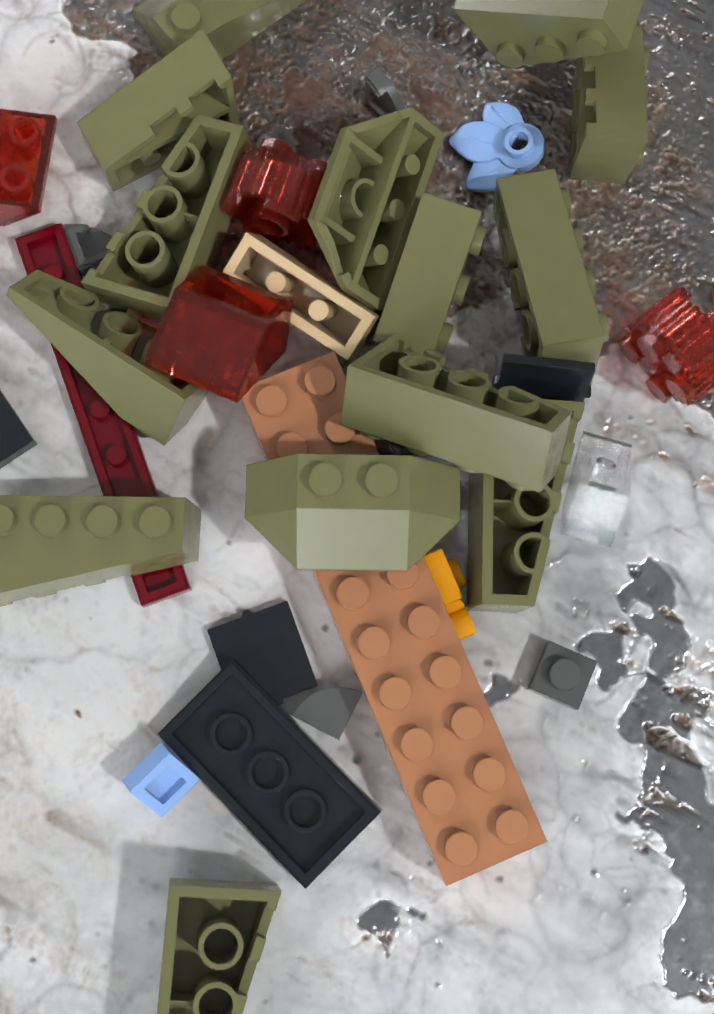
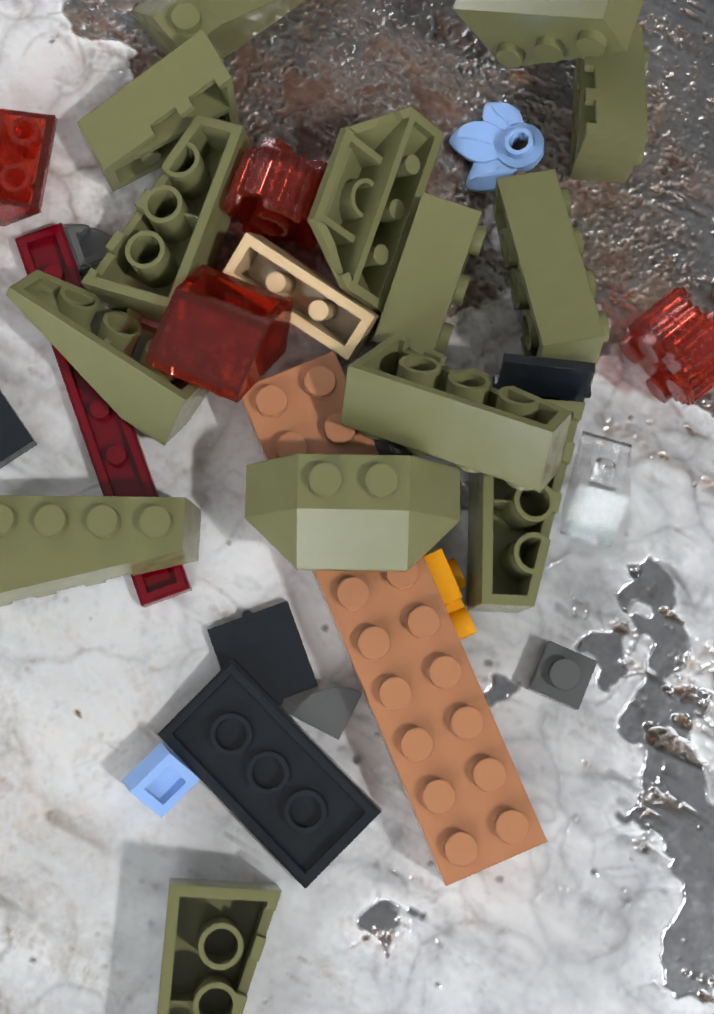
dark grey tile [365,65,406,117] -> none

